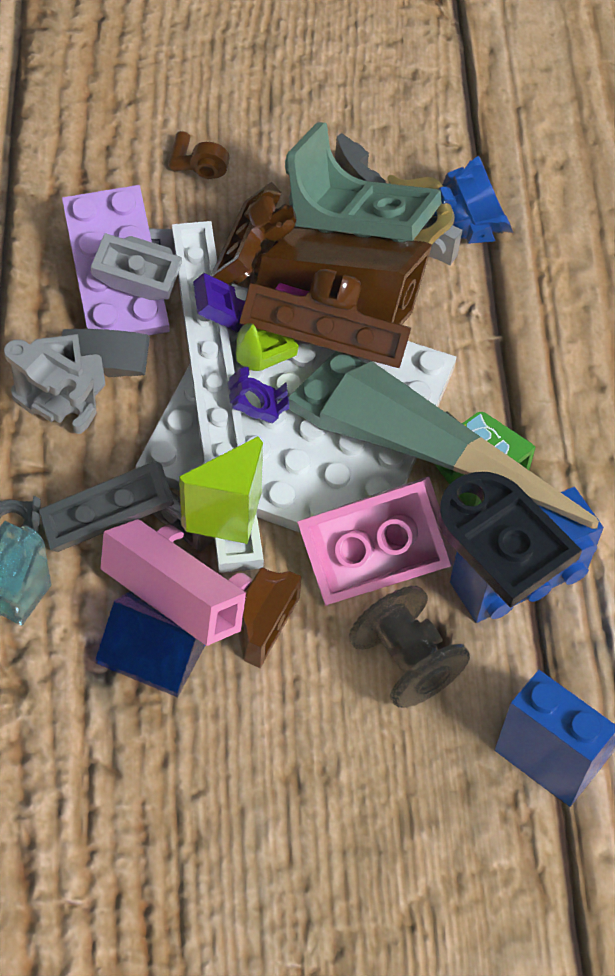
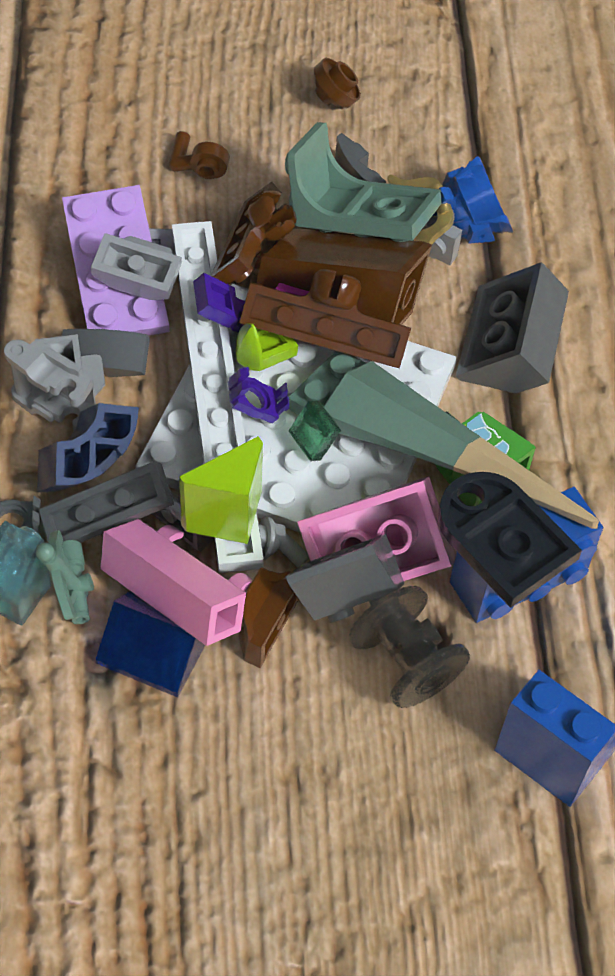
none -> sand green piece [36,530,94,624]
none -> dark blue brick [37,403,139,492]
none -> light grey plate [258,517,309,568]
none -> dark grey slope [286,534,405,623]
none -> clear green tile [288,400,342,462]
none -> reddish brown plate [314,57,361,108]
none -> dark grey slope [456,262,569,393]

